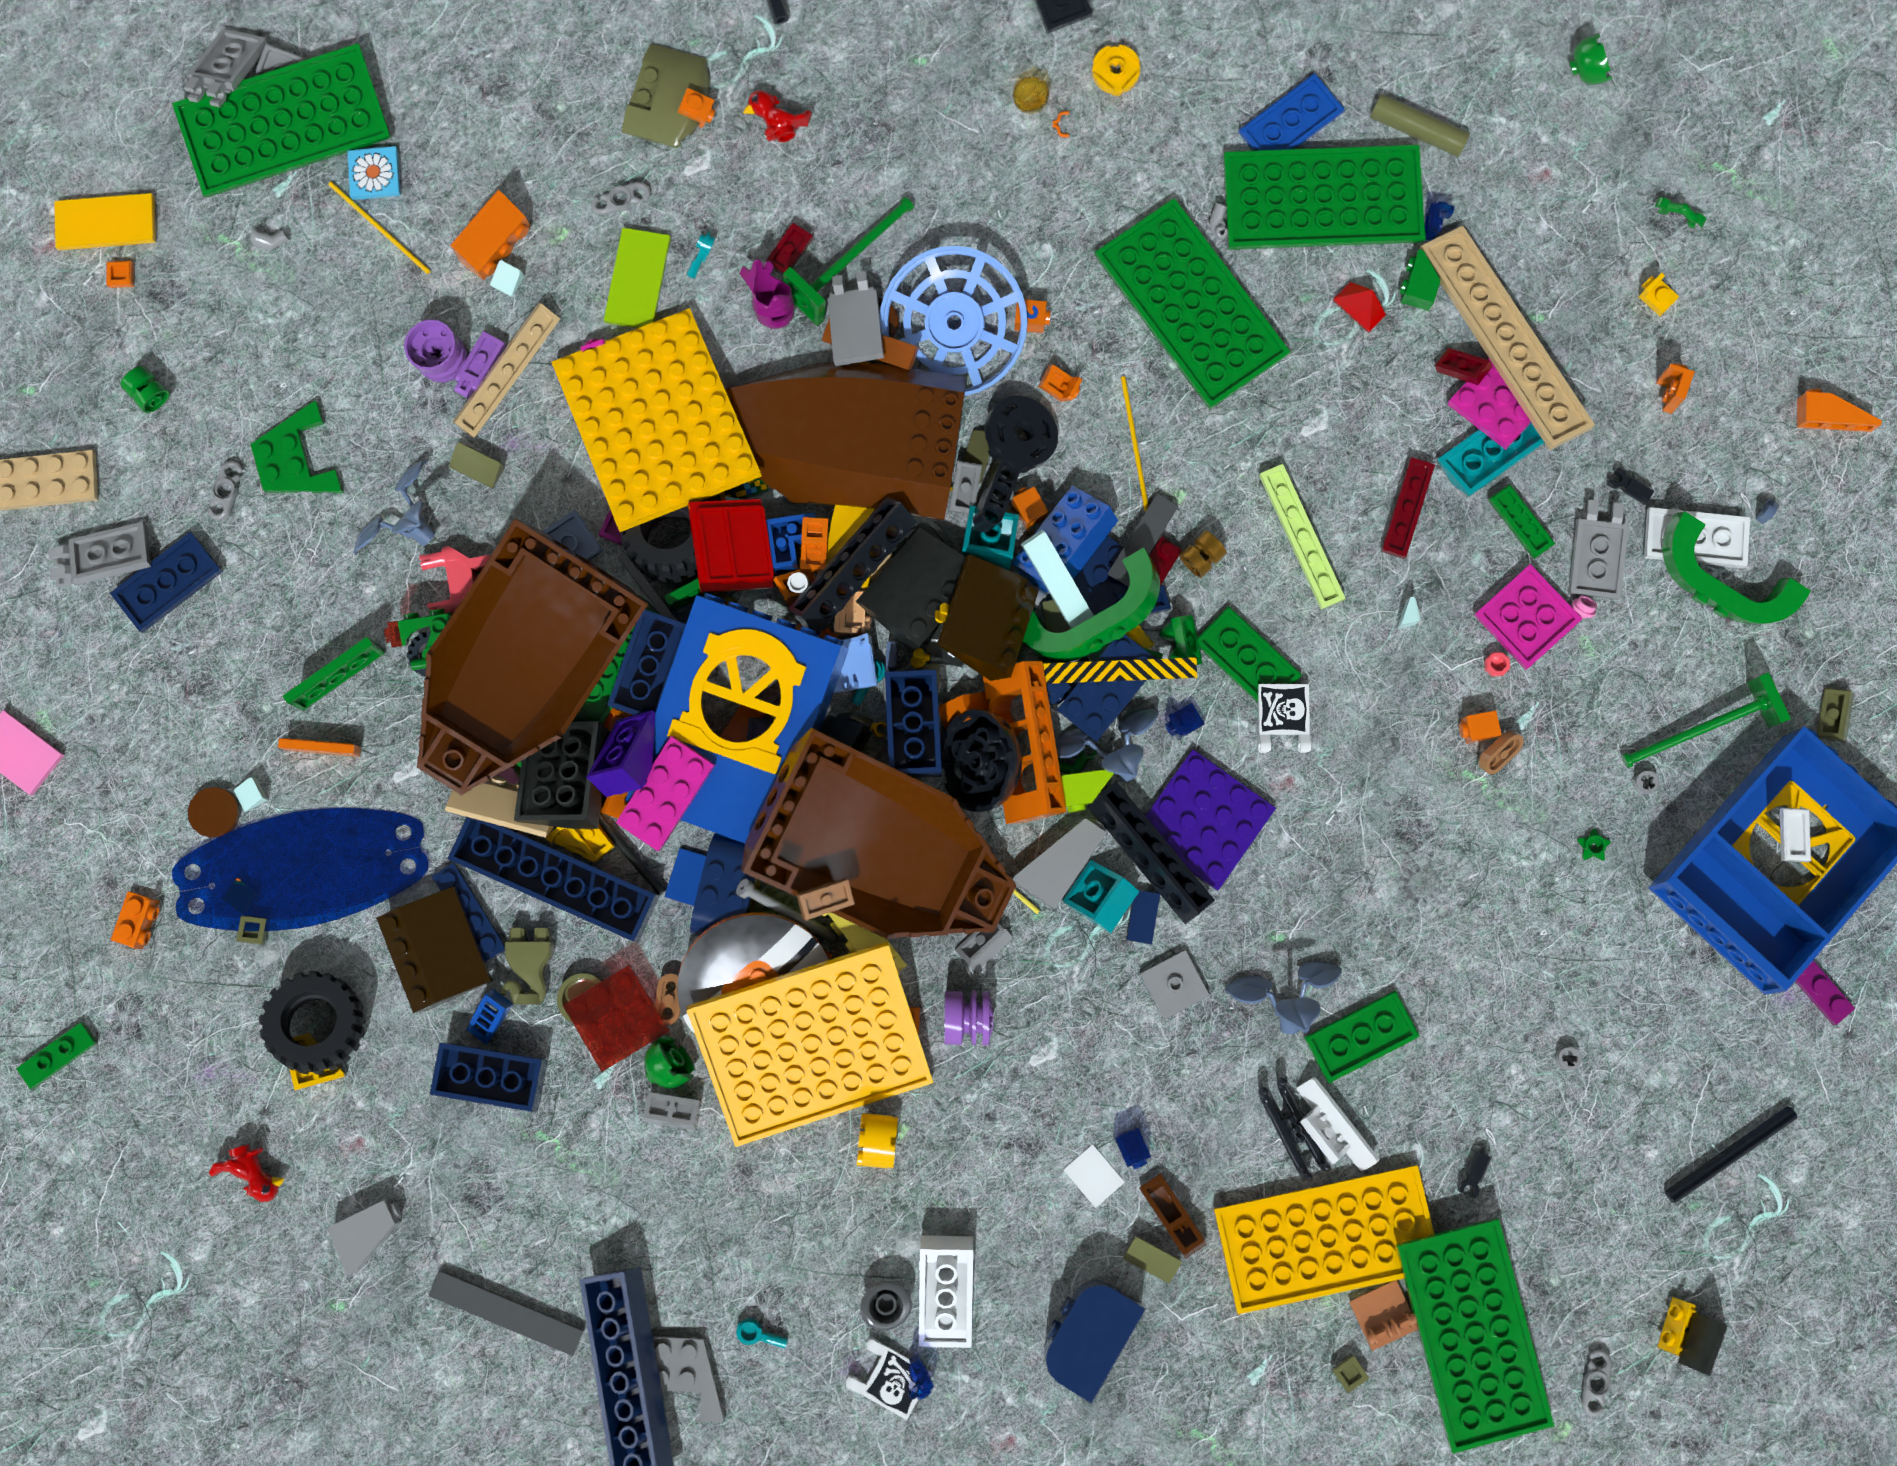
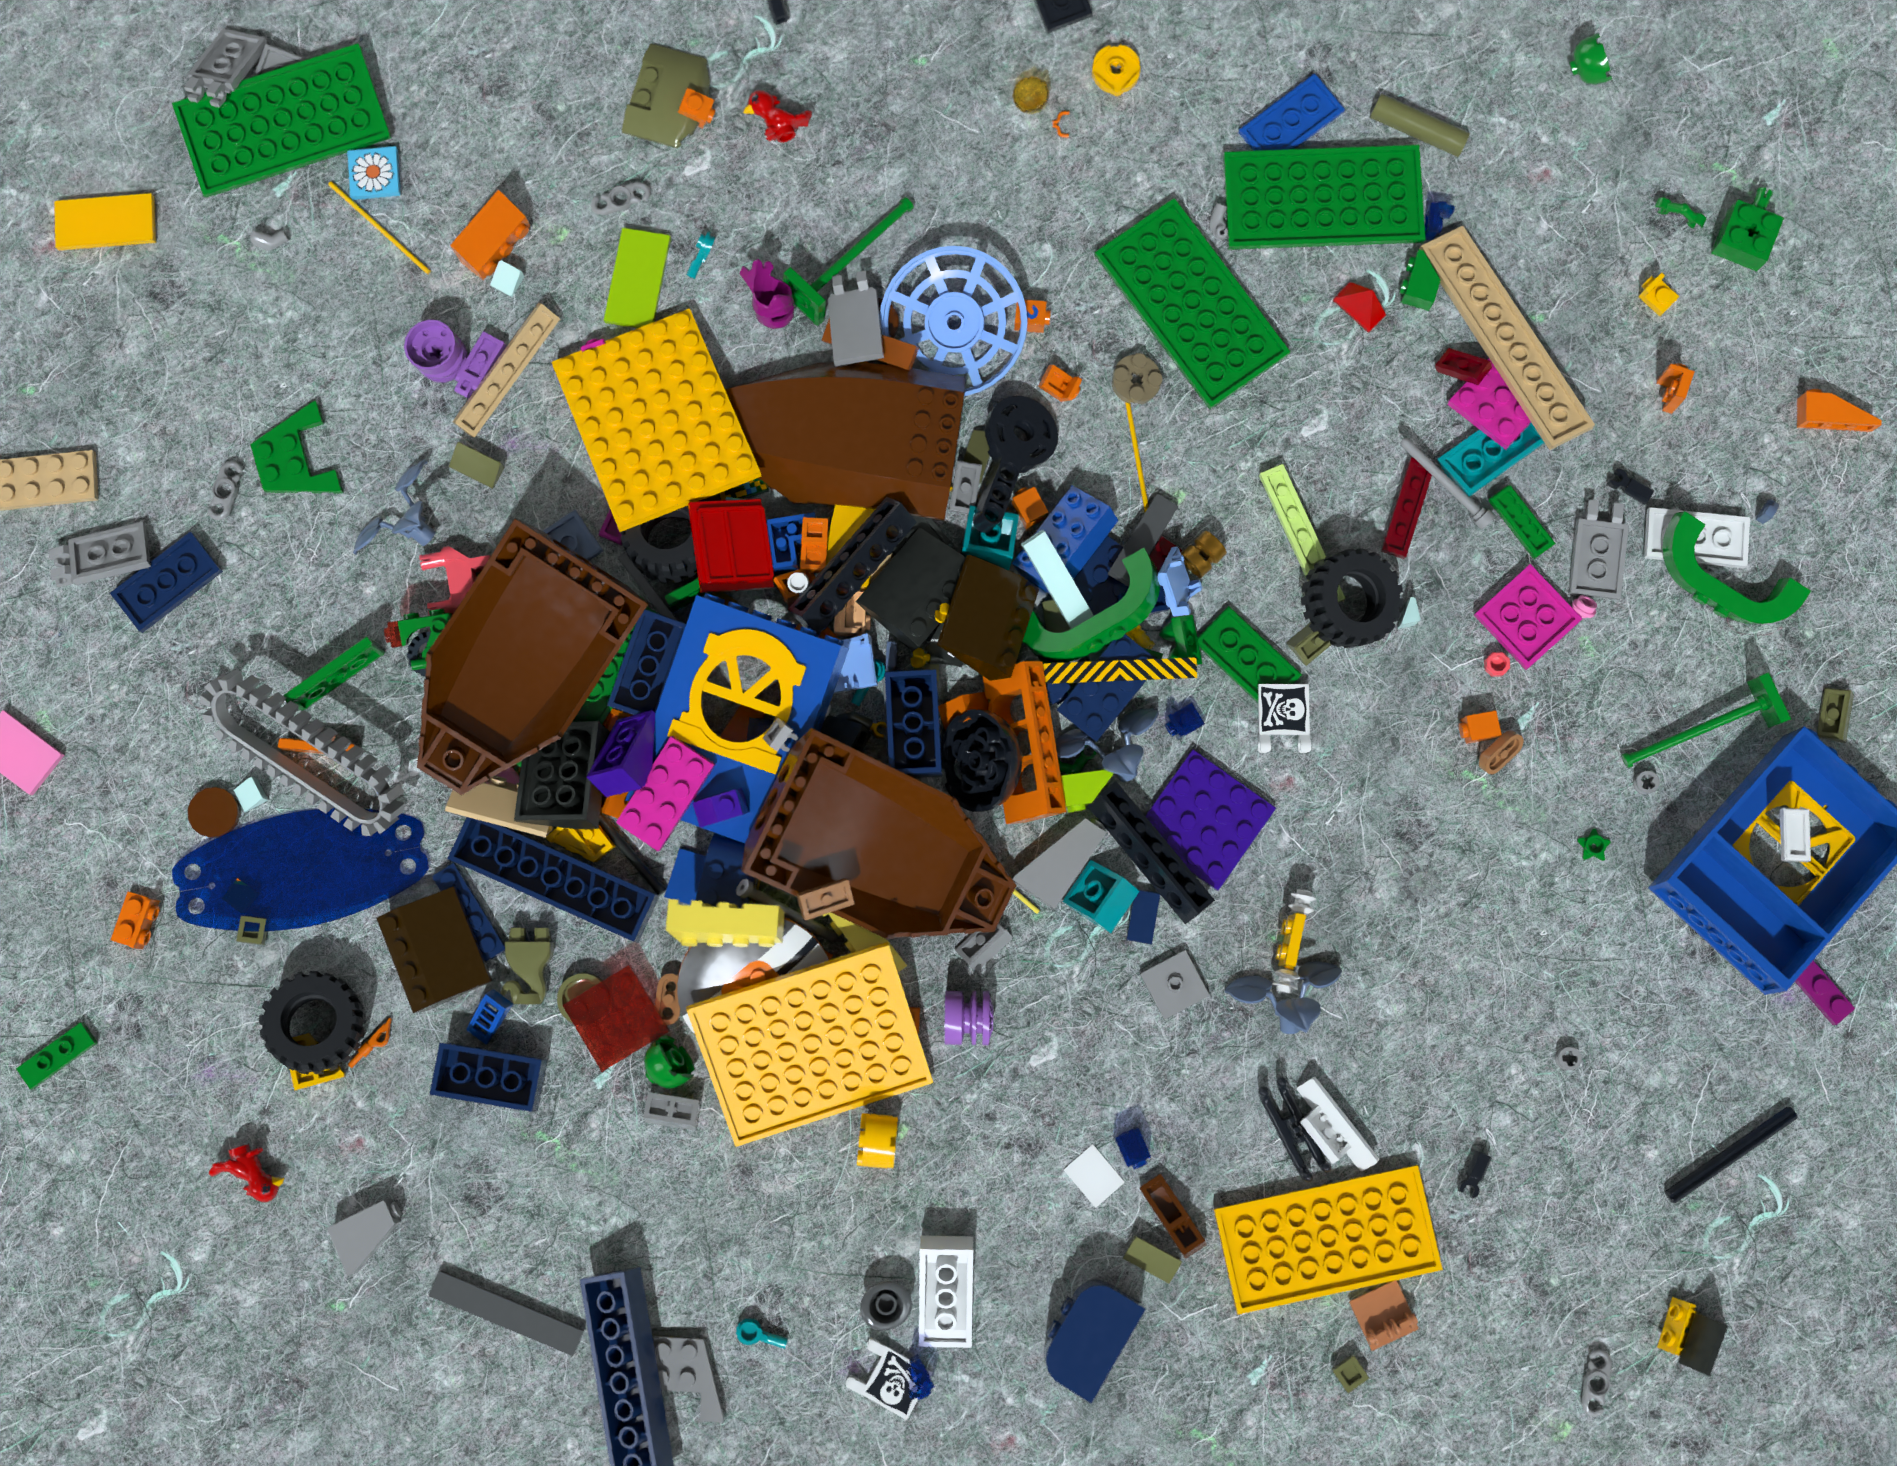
orange tile [106,261,134,288] -> none
green wheel [120,366,170,413] -> none
dark red plate [765,223,813,276] -> none
green tile [1304,990,1420,1084] -> none
green plate [1395,1218,1555,1454] -> none
none -> light grey piece [200,670,405,836]
none -> orange hand [347,1017,392,1068]
none -> light yellow wedge [666,899,785,947]
none -> dark purple slope [692,788,750,828]
none -> light grey tile [763,718,798,752]
none -> dark tan plate [1112,353,1163,405]
none -> light blue piece [1158,547,1203,617]
none -> plate [1272,889,1316,994]
none -> olive slope [1287,622,1331,666]
none -> black tyre [1301,548,1404,648]
none -> light grey piece [1400,438,1496,530]
none -> green brick [1711,187,1784,272]

